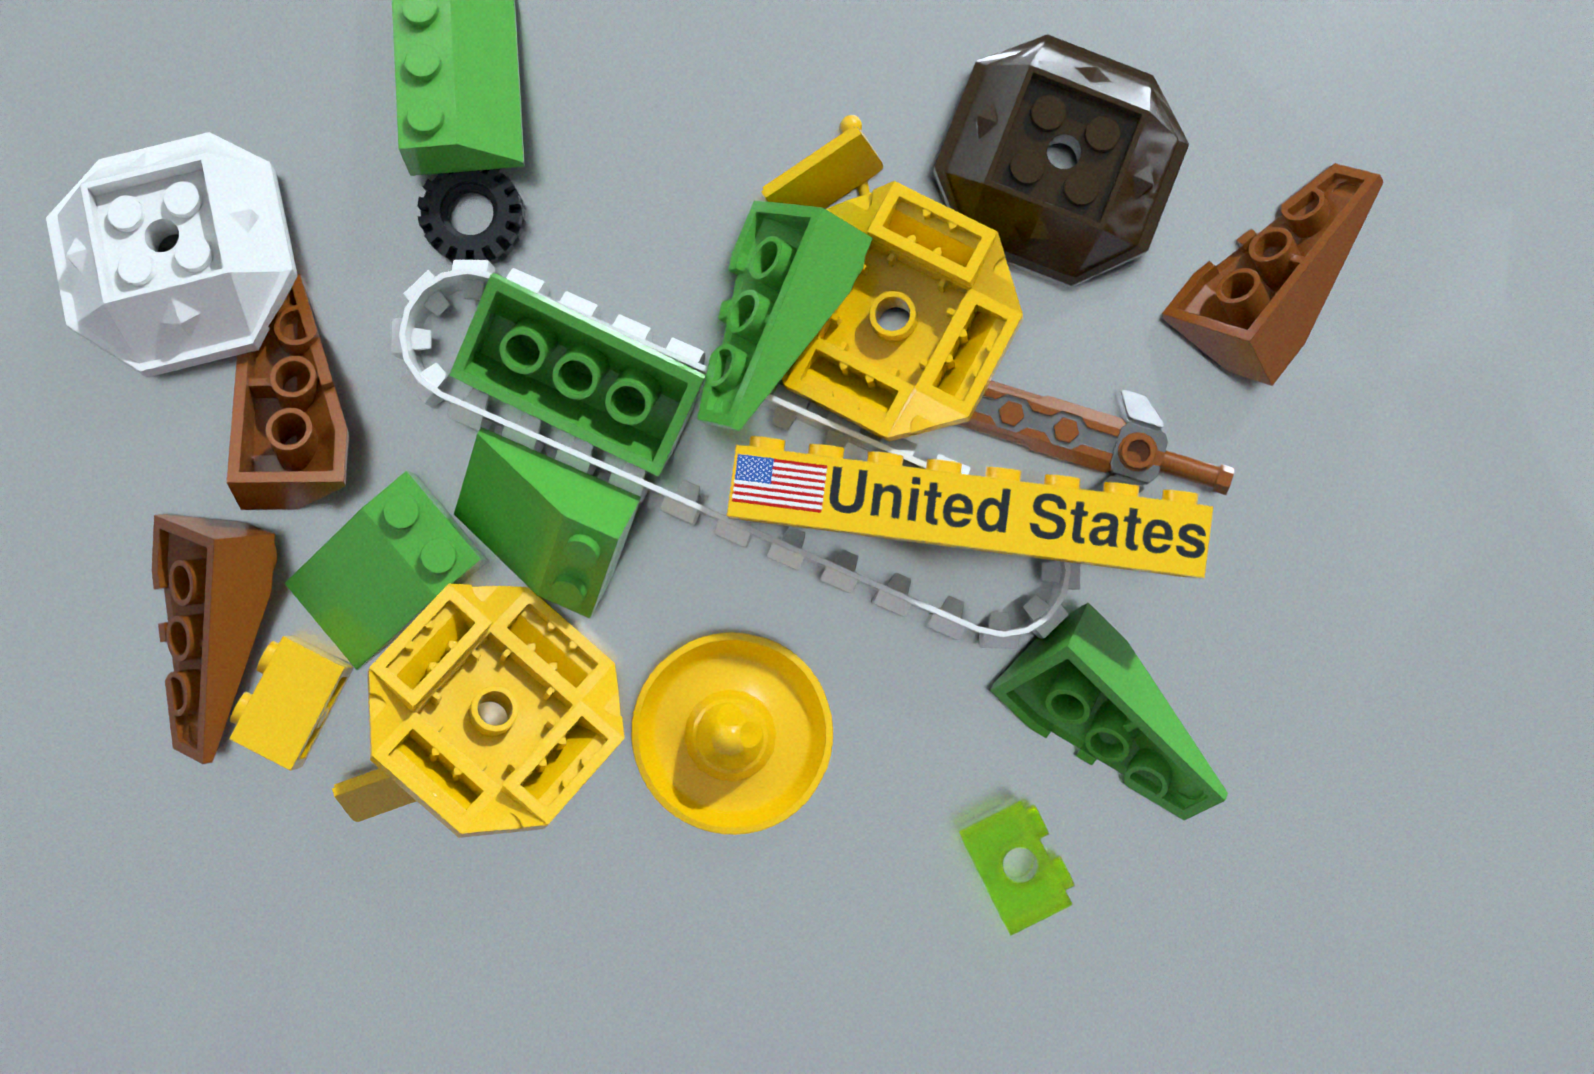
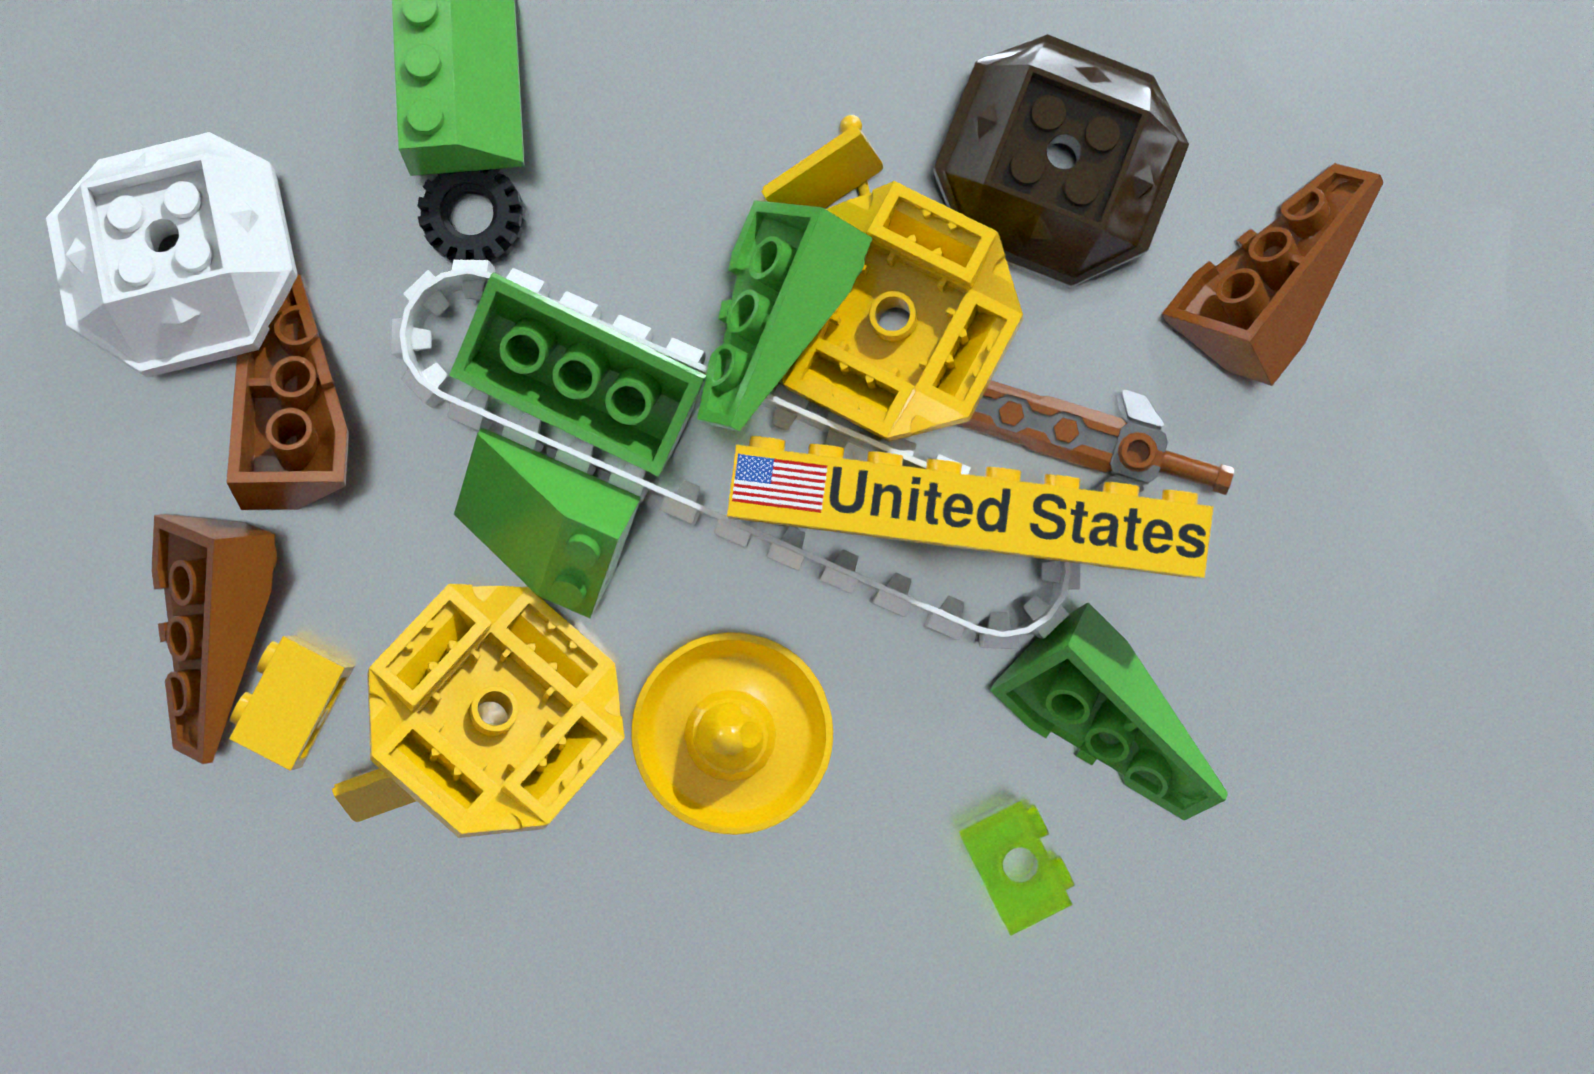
bright green slope [284,471,489,670] -> none

